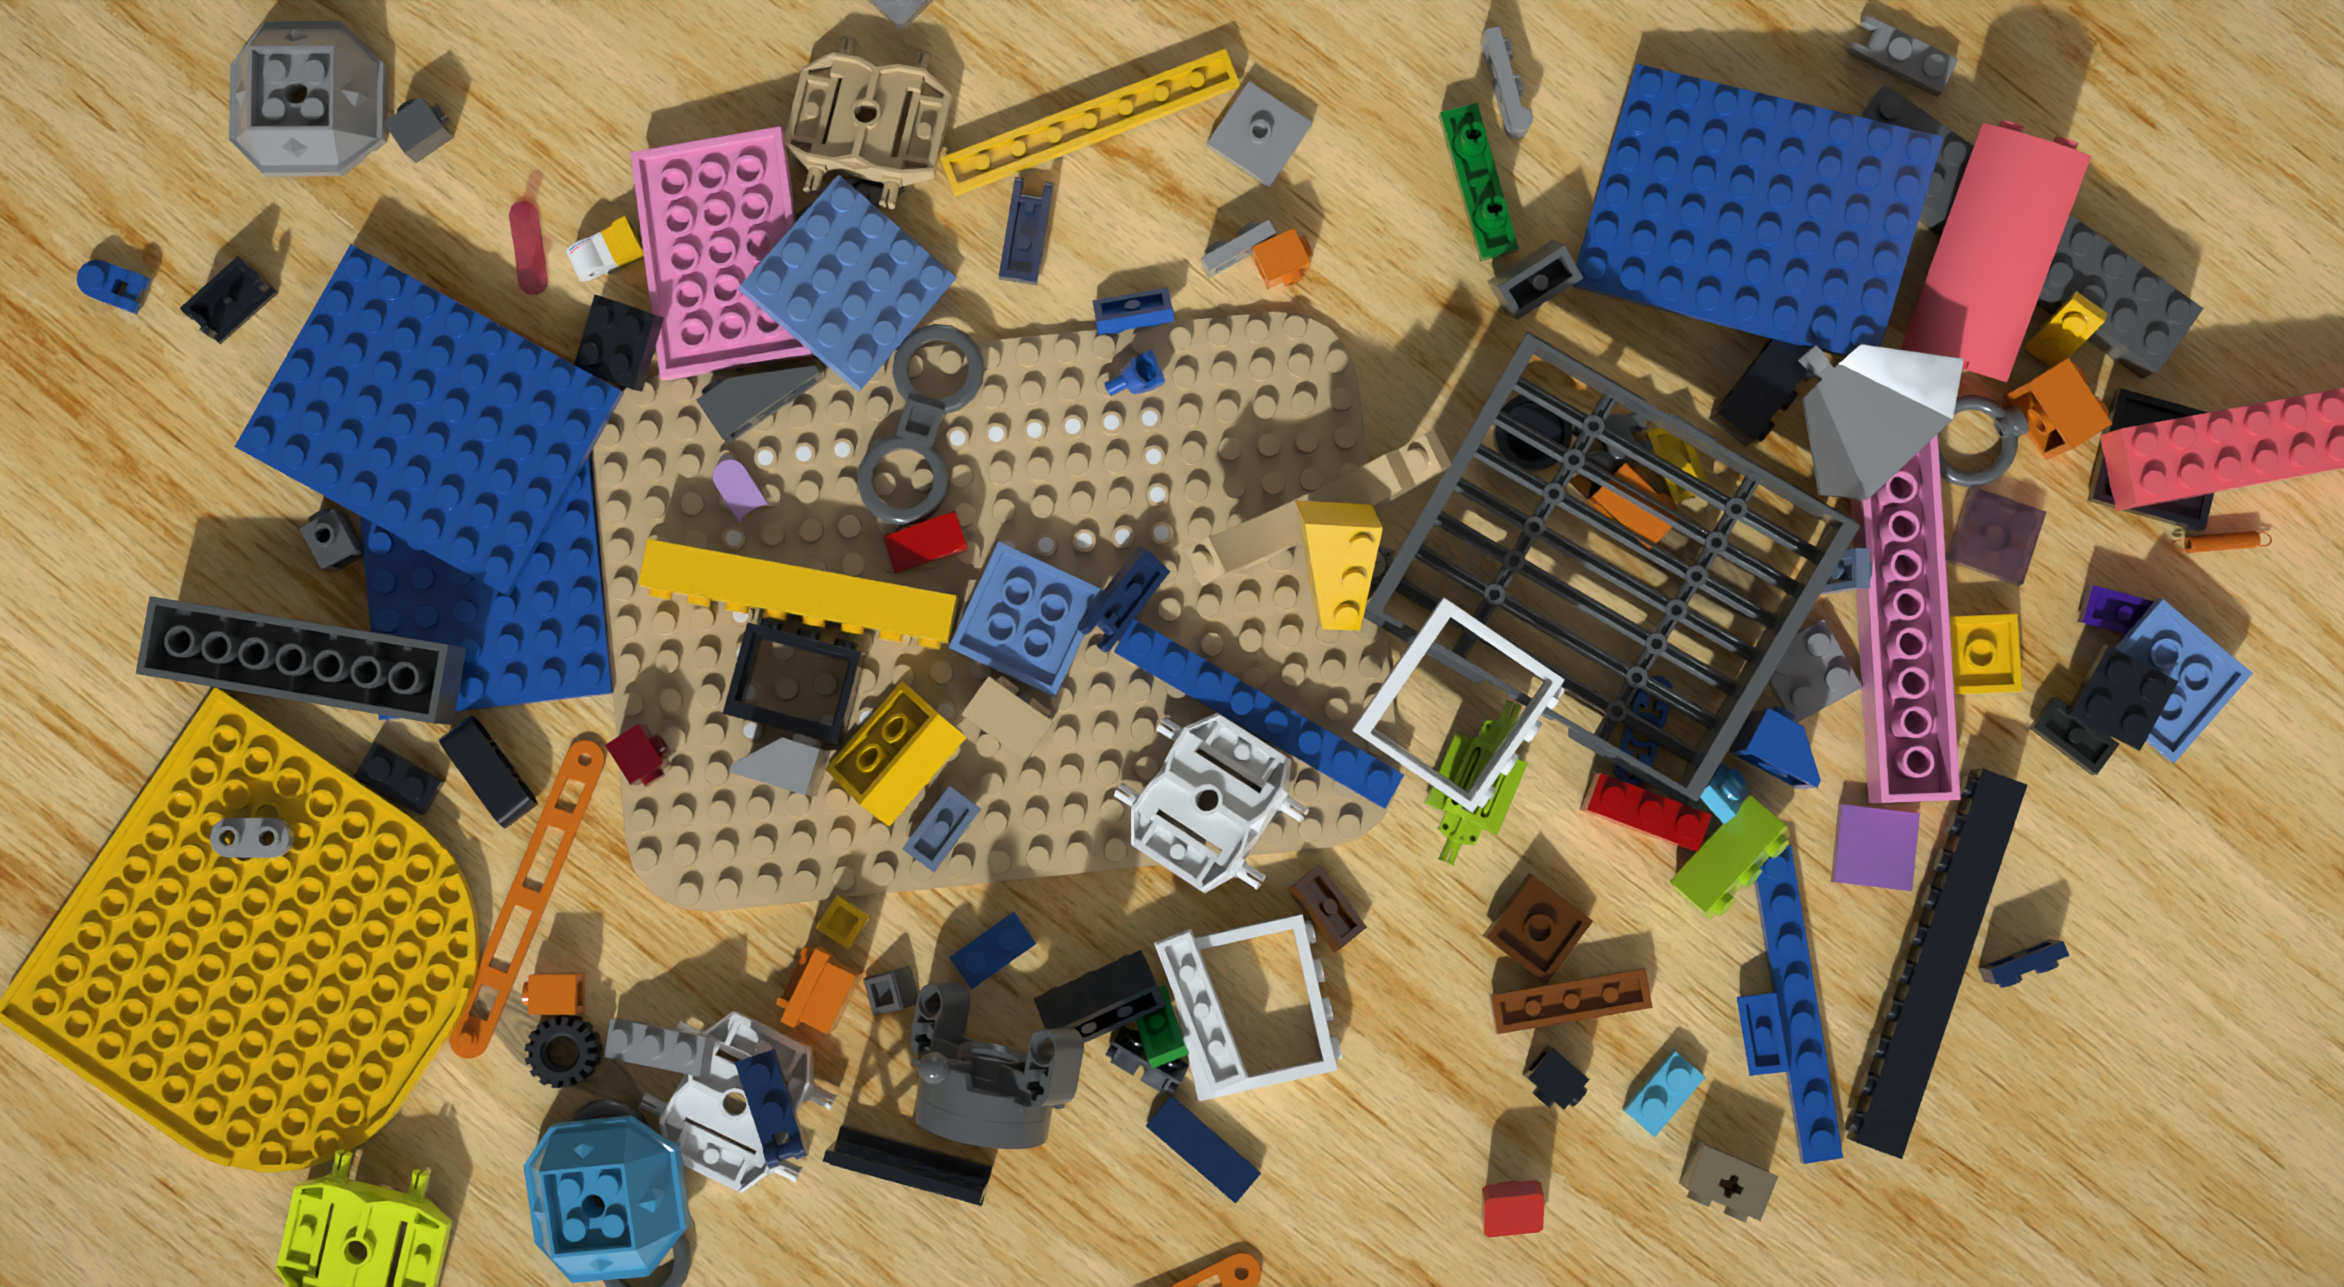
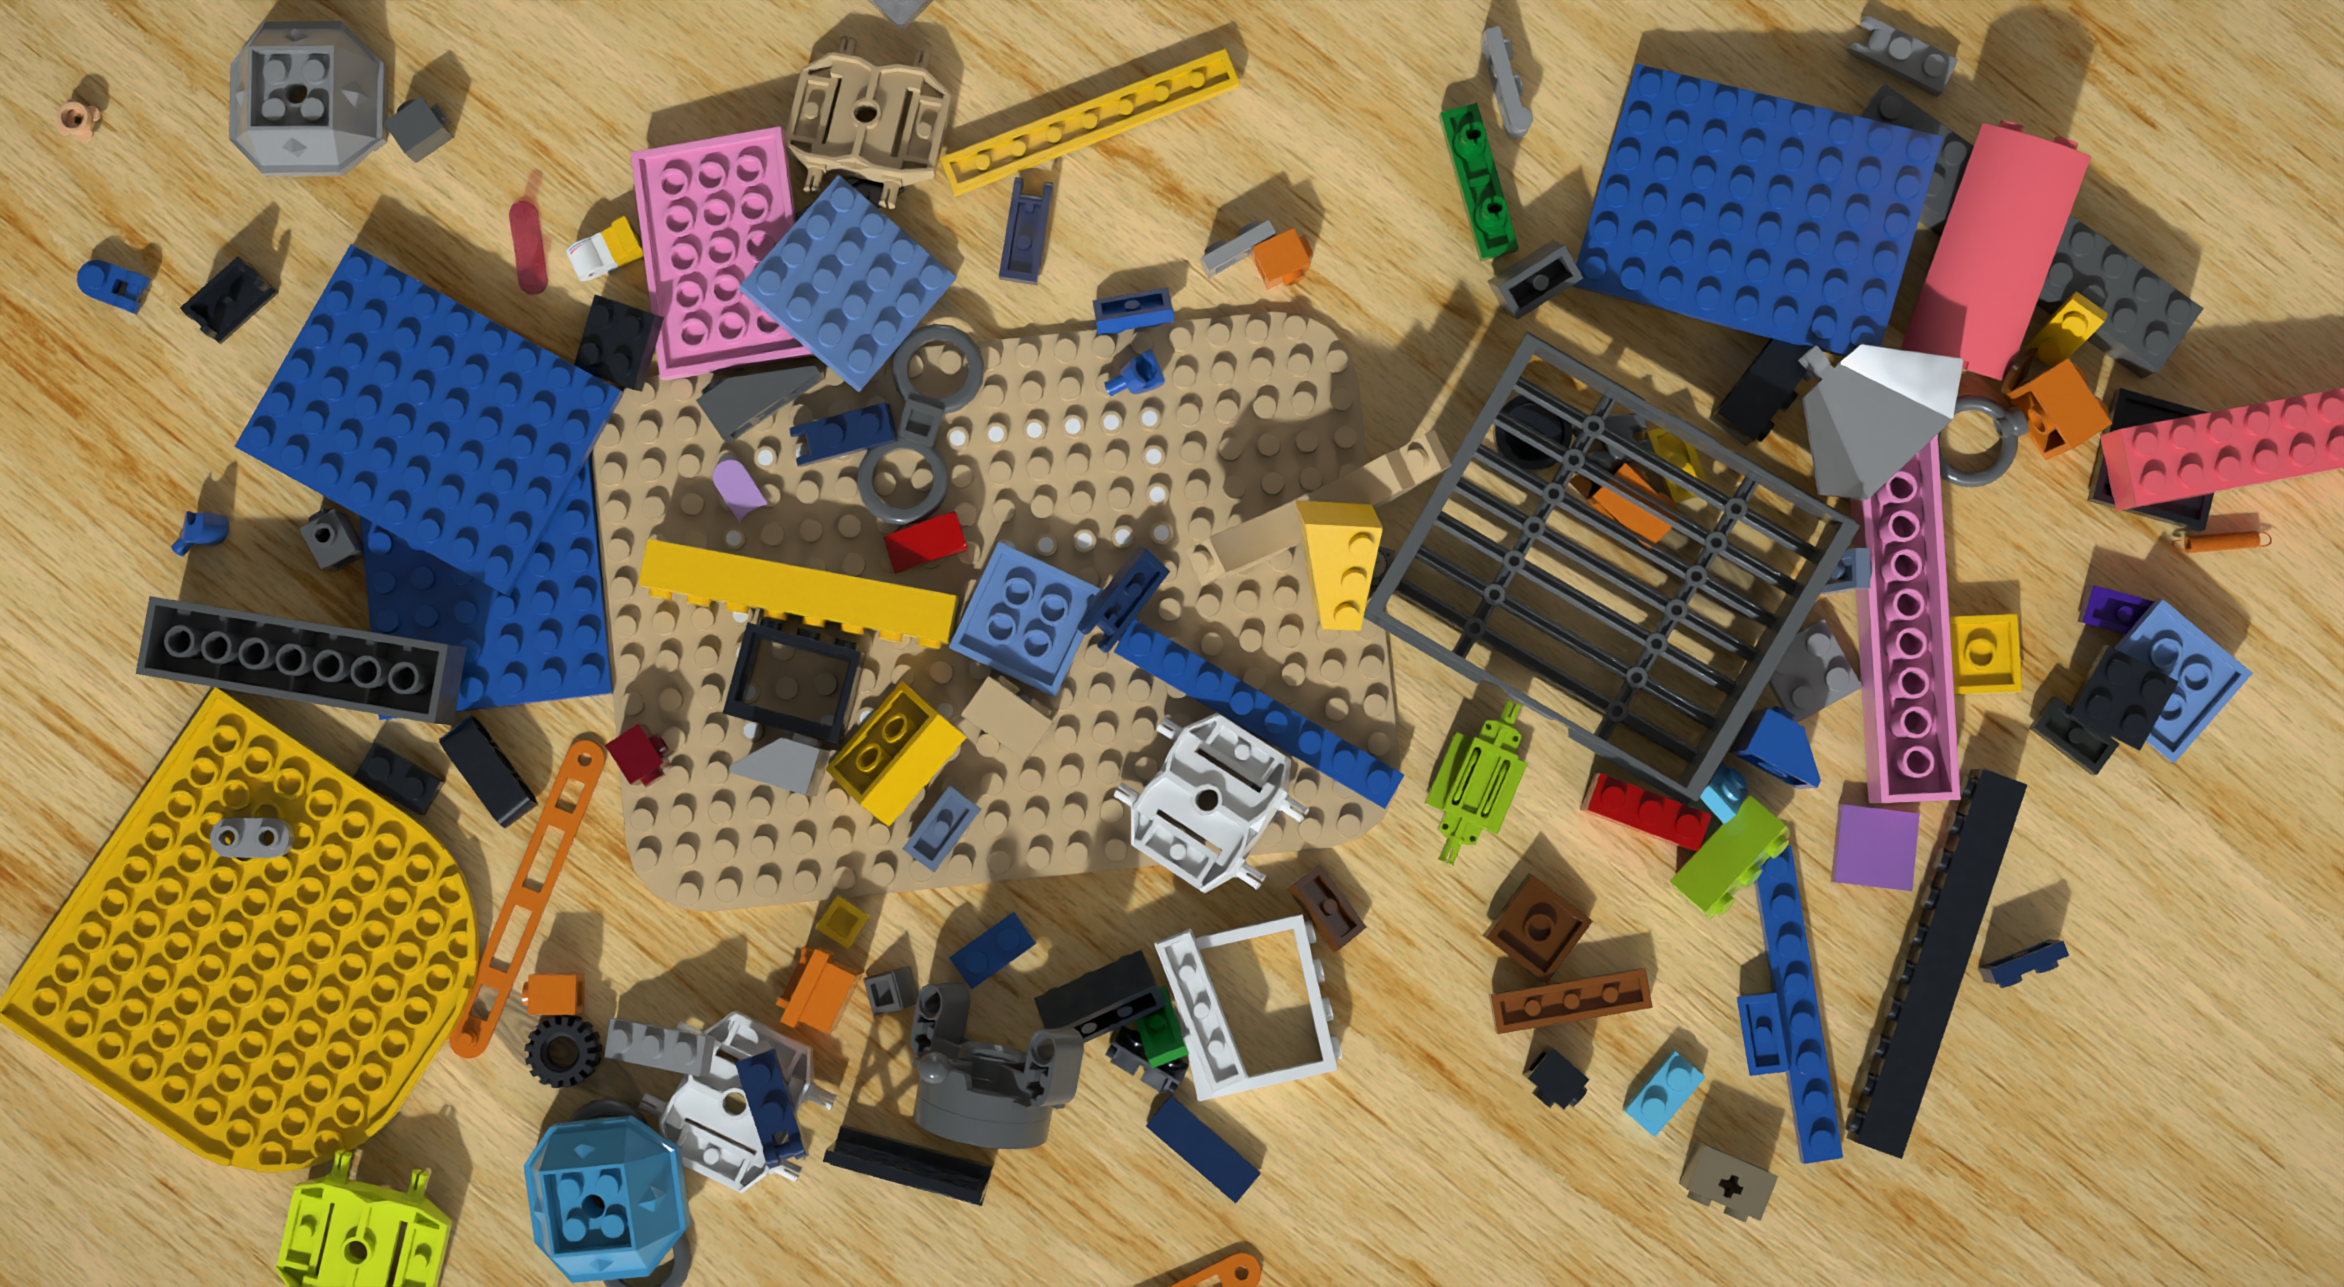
light grey plate [1206,81,1313,188] -> none
white window [1352,597,1565,813] -> none
red piece [1482,1180,1544,1237] -> none
blue beam [1612,676,1673,785] -> none
plate [1945,487,2047,586] -> none
none -> light nougat plate [56,99,101,142]
none -> blue piece [171,511,229,556]
none -> dark blue hinge [789,402,898,467]
none -> reddish brown piece [2001,347,2038,395]

